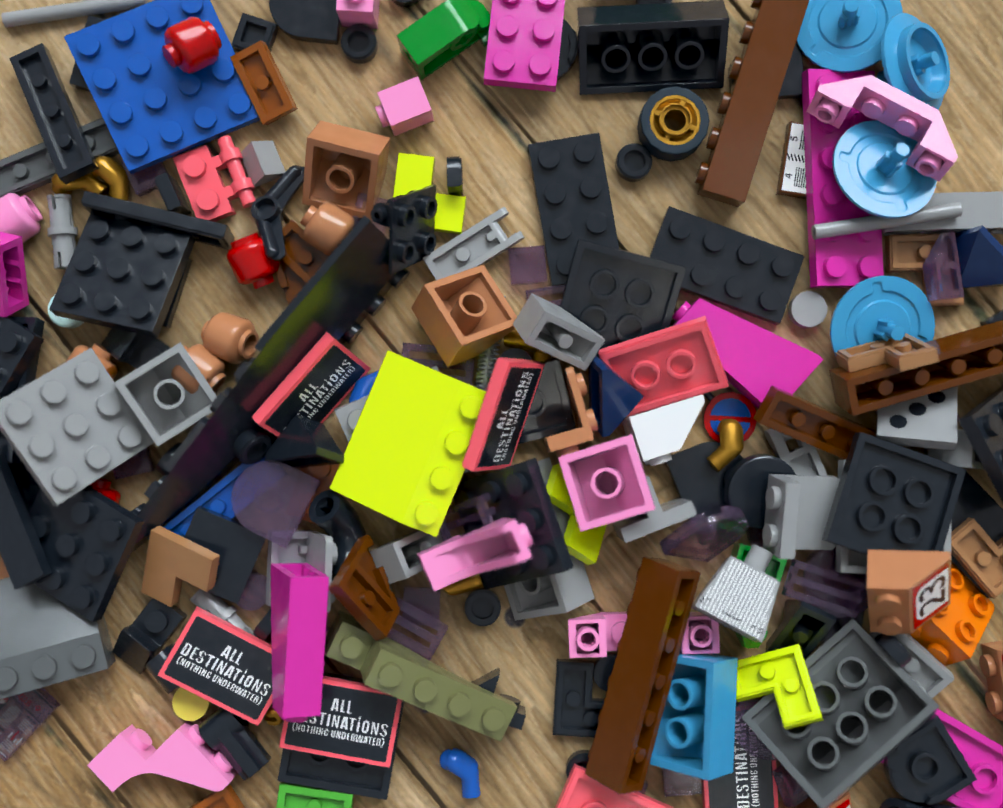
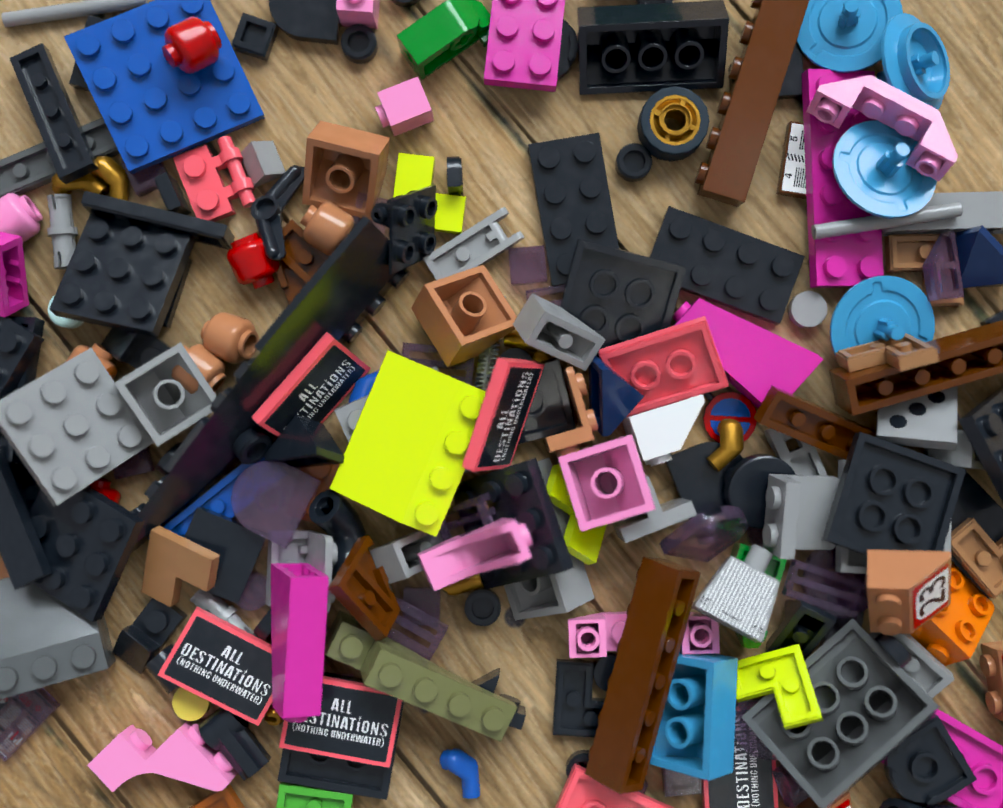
dark orange plate [230,40,298,125] -> none

